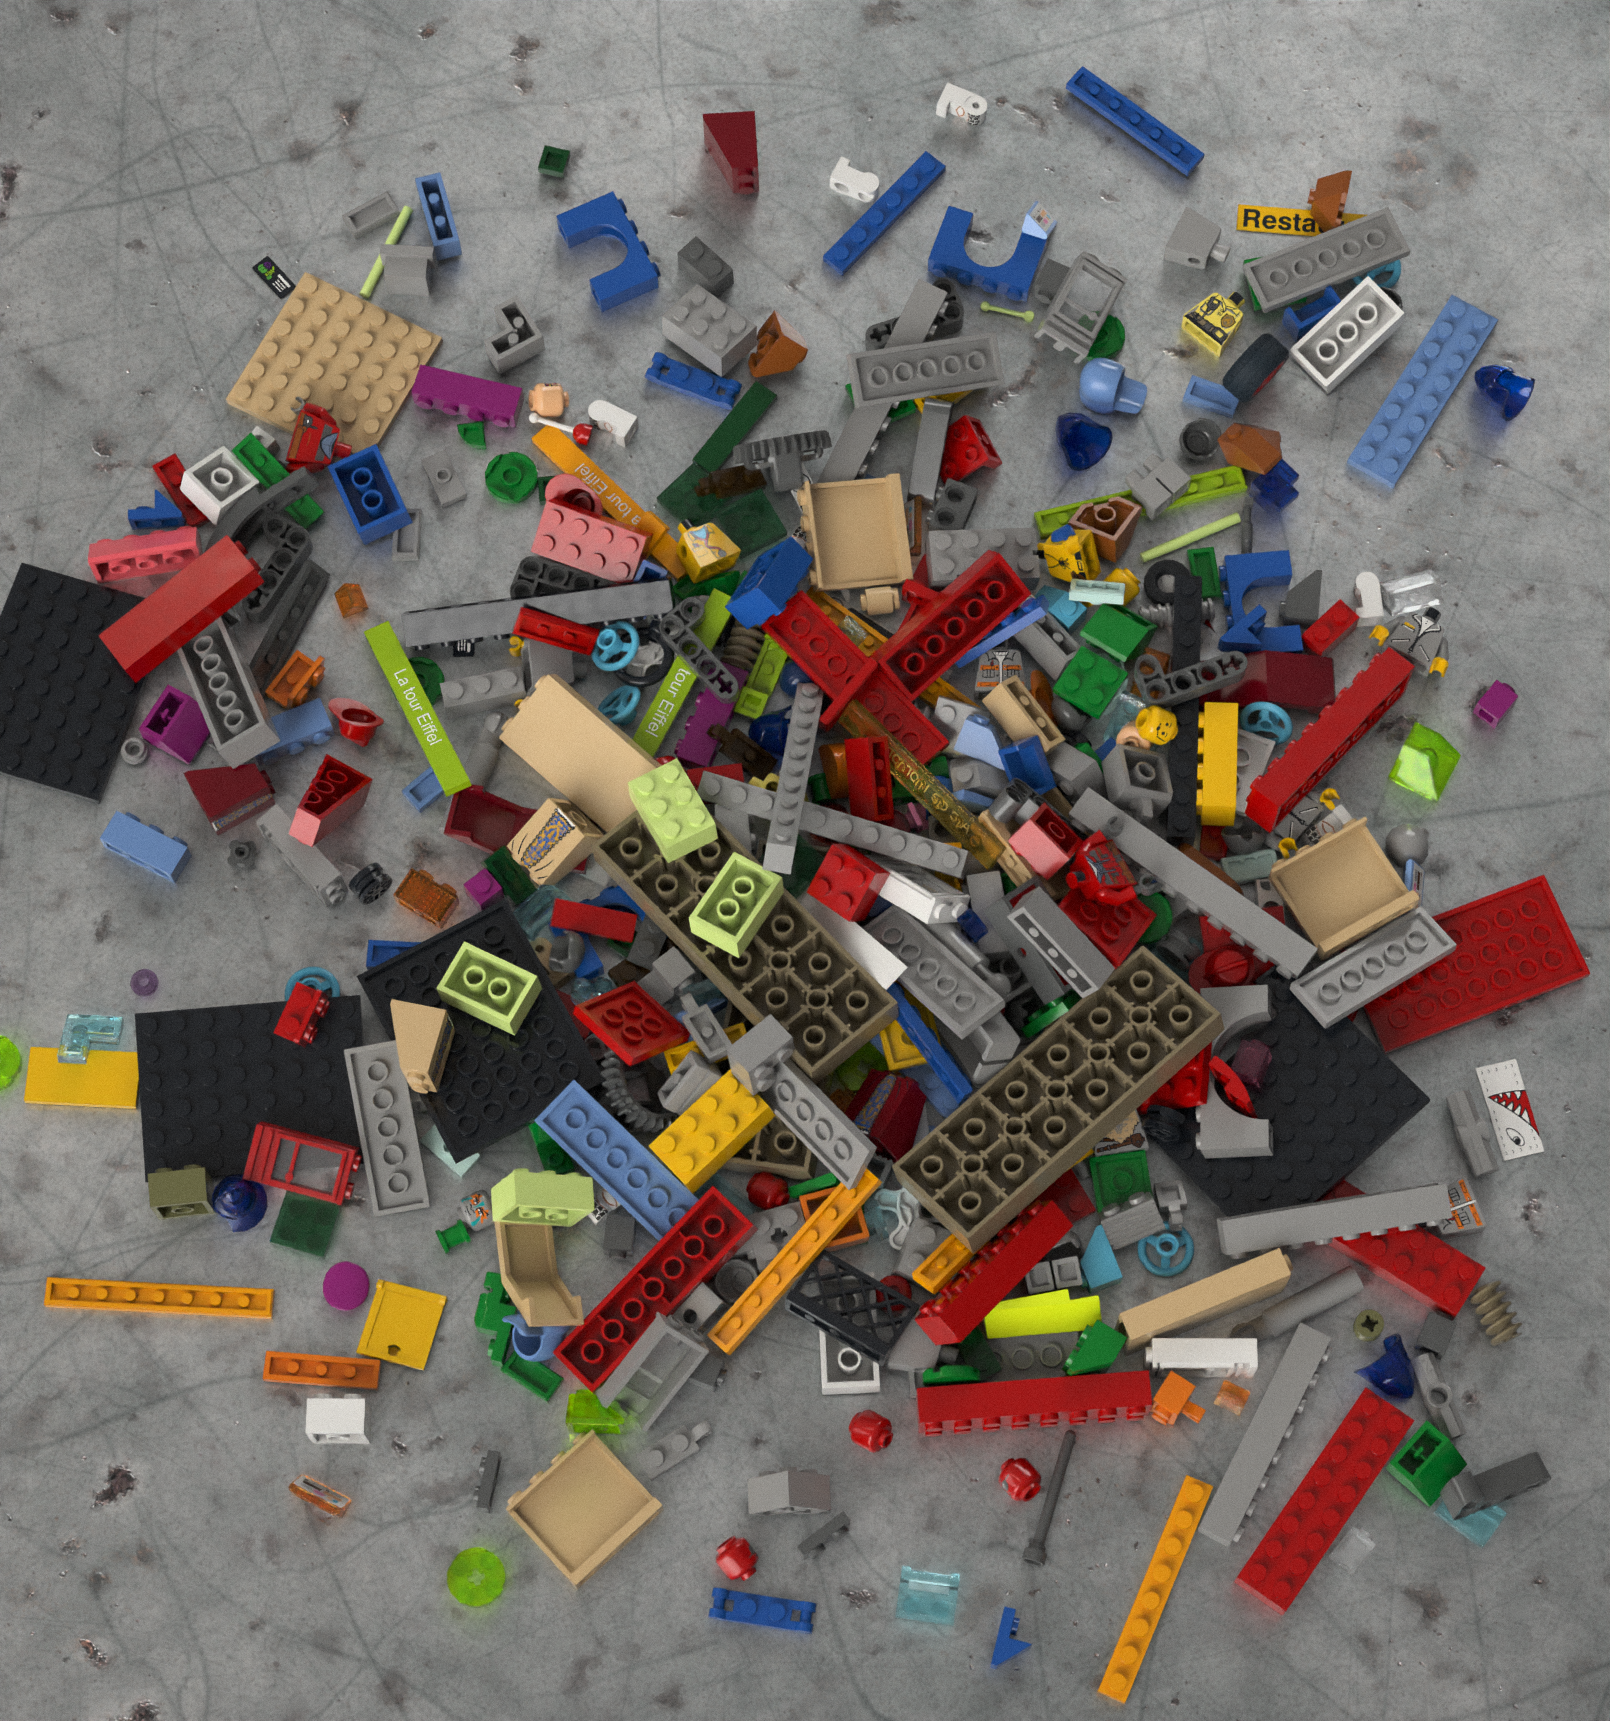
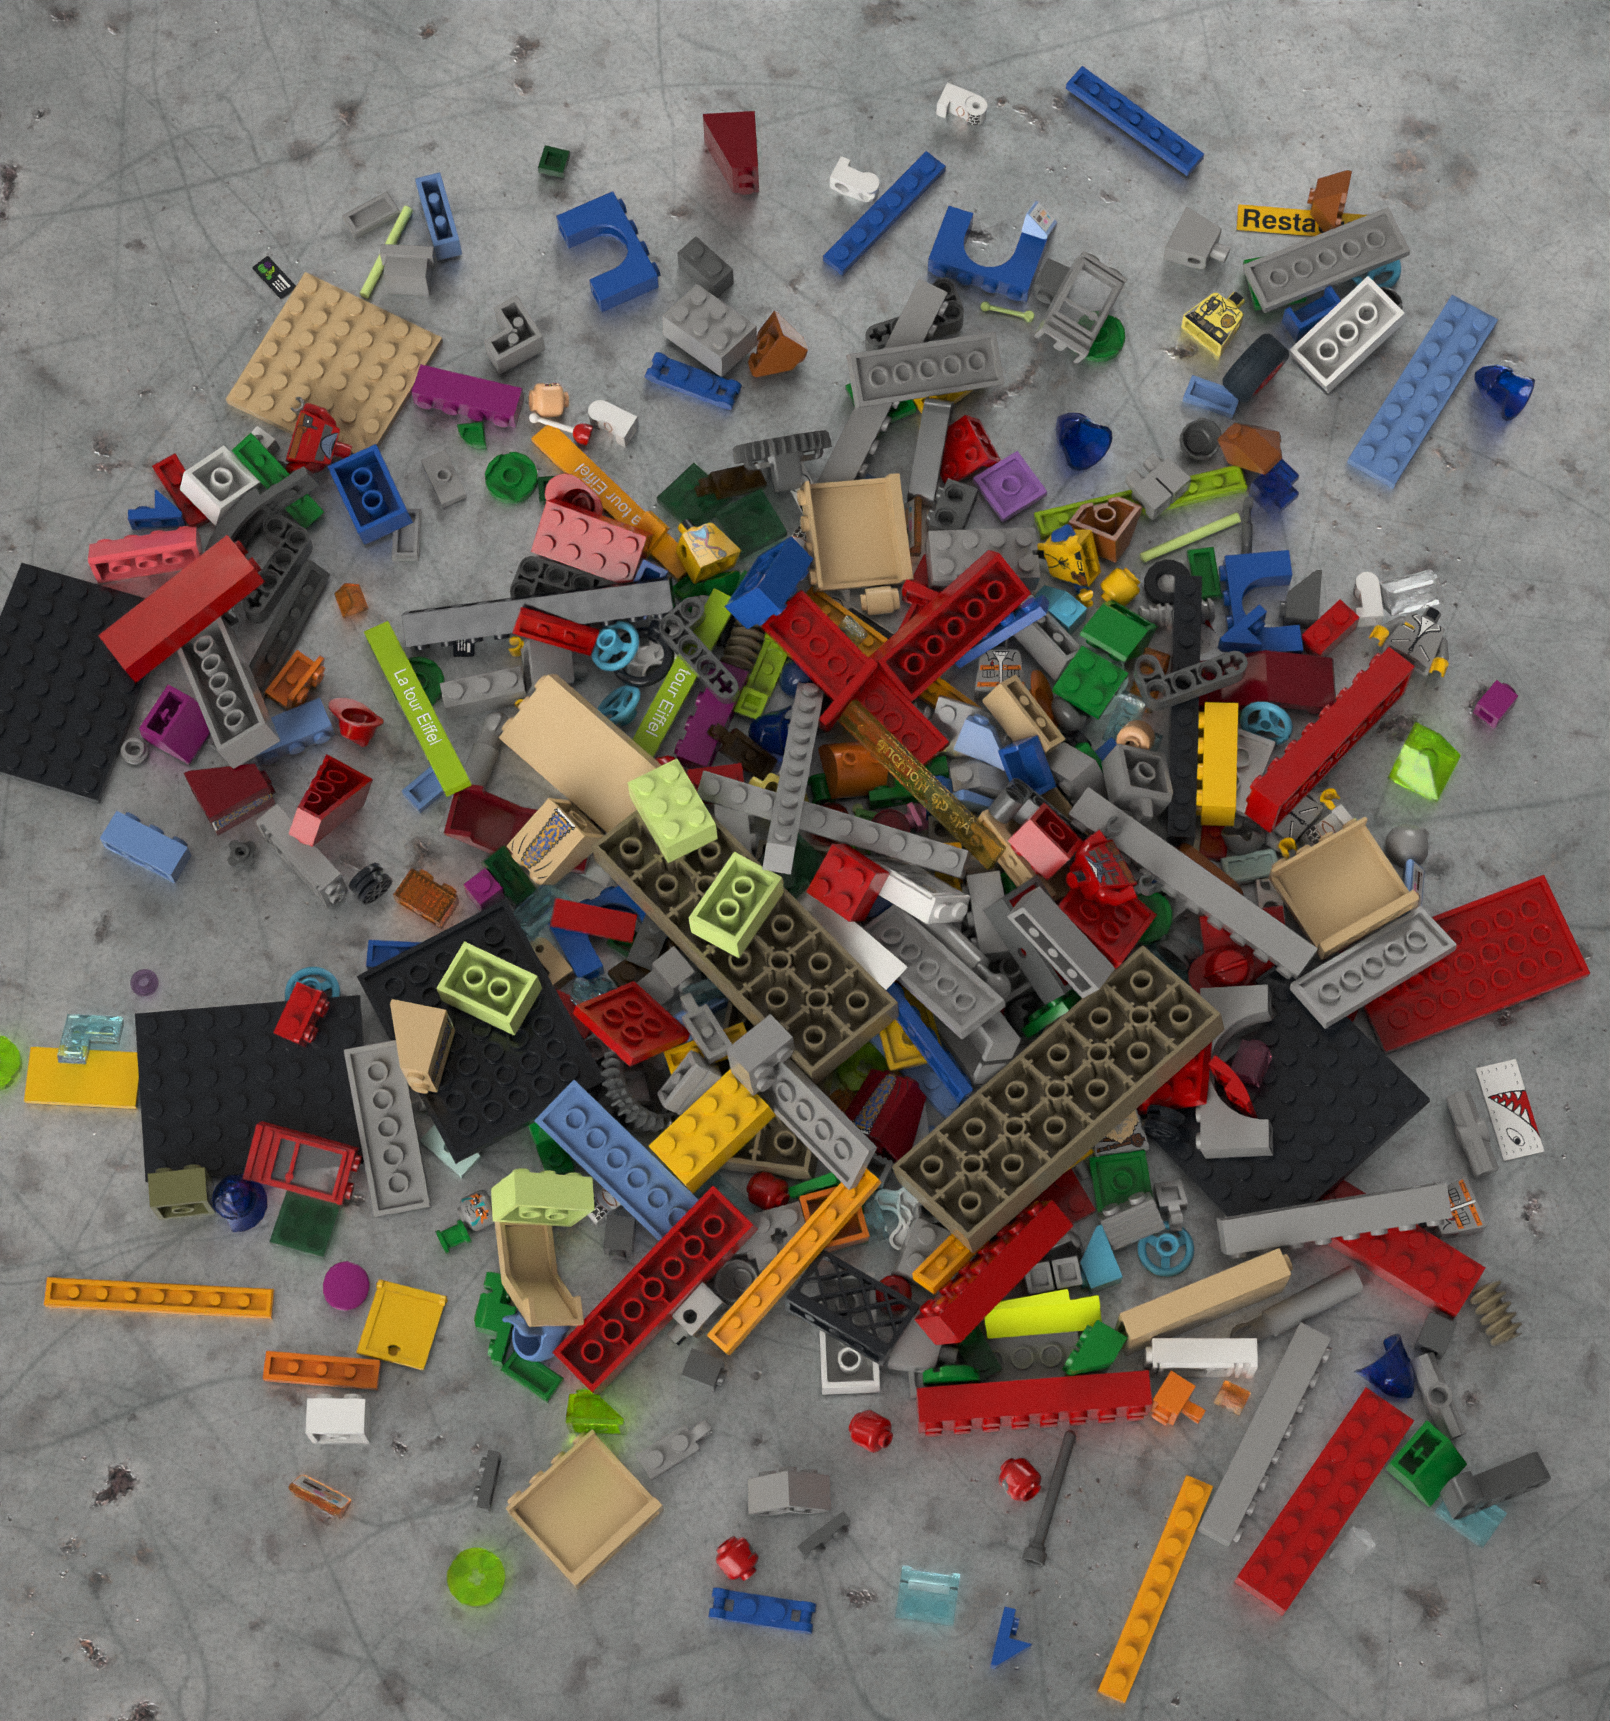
dark grey hair [549,930,586,973] -> none
light grey door [595,1312,709,1431] -> none
dark green tile [692,381,777,474] -> none
red brick [844,736,894,821] -> none
clear blue piece [956,908,989,943] -> none
light aqua plate [1069,579,1125,605] -> none
medium blue piece [1079,358,1147,414] -> none
yellow head [1135,705,1178,745] -> none
olive wheel [1353,1309,1384,1342] -> none
none -> medium lavender plate [973,451,1047,523]

